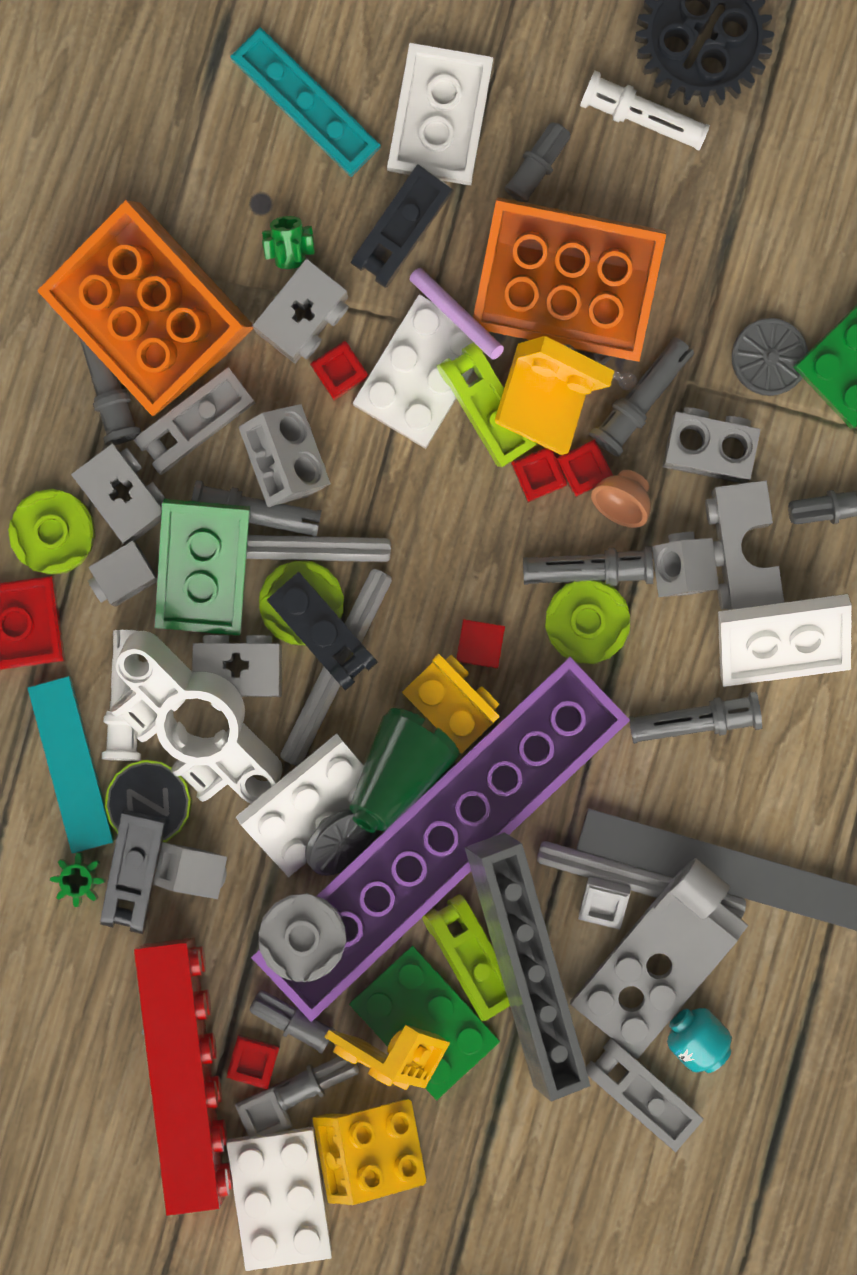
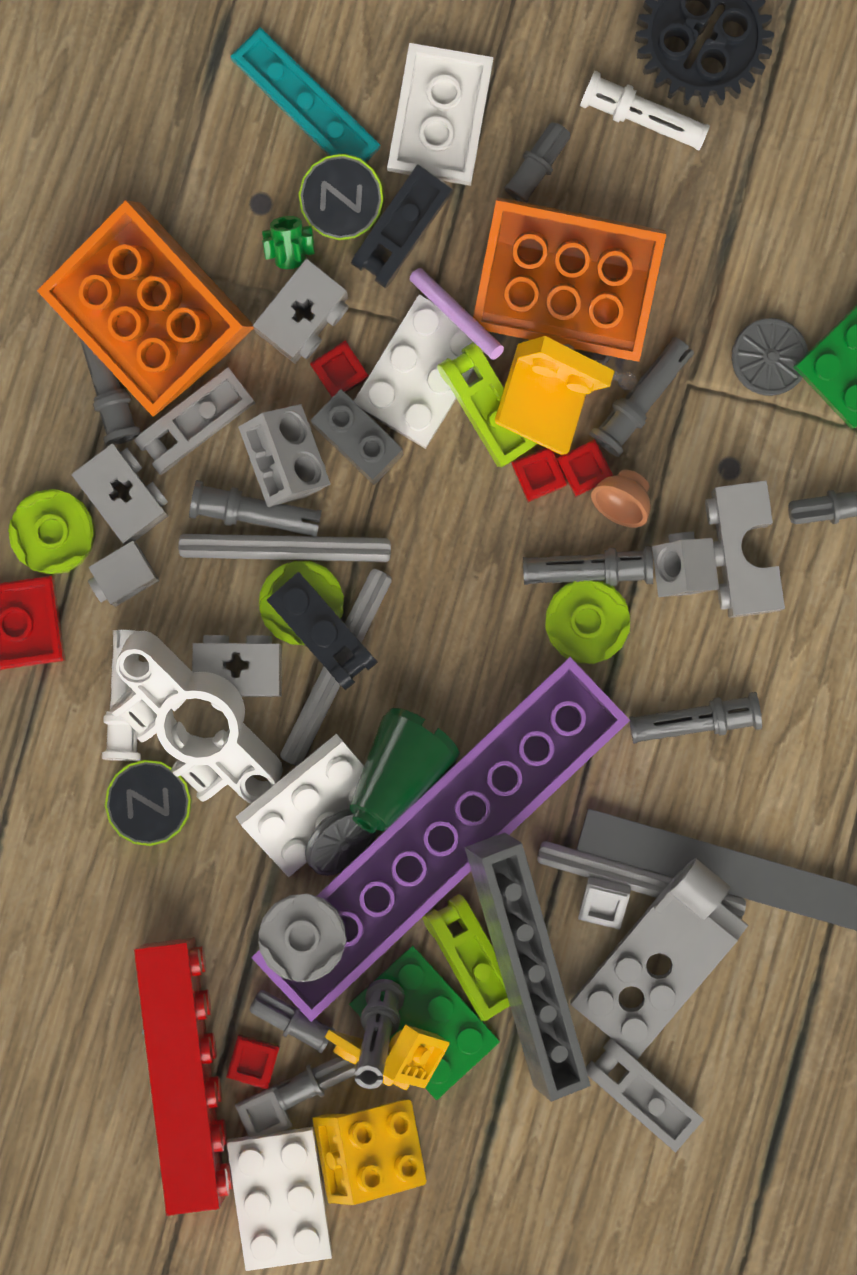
teal tile [28,676,115,854] -> none
green gear [50,853,106,907] -> none
plate [100,809,167,934] -> none
light grey brick [153,842,227,899] -> none
plate [154,499,250,635] -> none
yellow bracket [402,653,500,754] -> none
red tile [456,619,505,669] -> none
light grey brick [662,407,761,484] -> none
teal head [667,1008,732,1073] -> none
white plate [718,594,852,687] -> none
none -> black tile [299,154,385,240]
none -> dark grey brick [311,389,404,485]
none -> dark grey pin [355,979,405,1089]

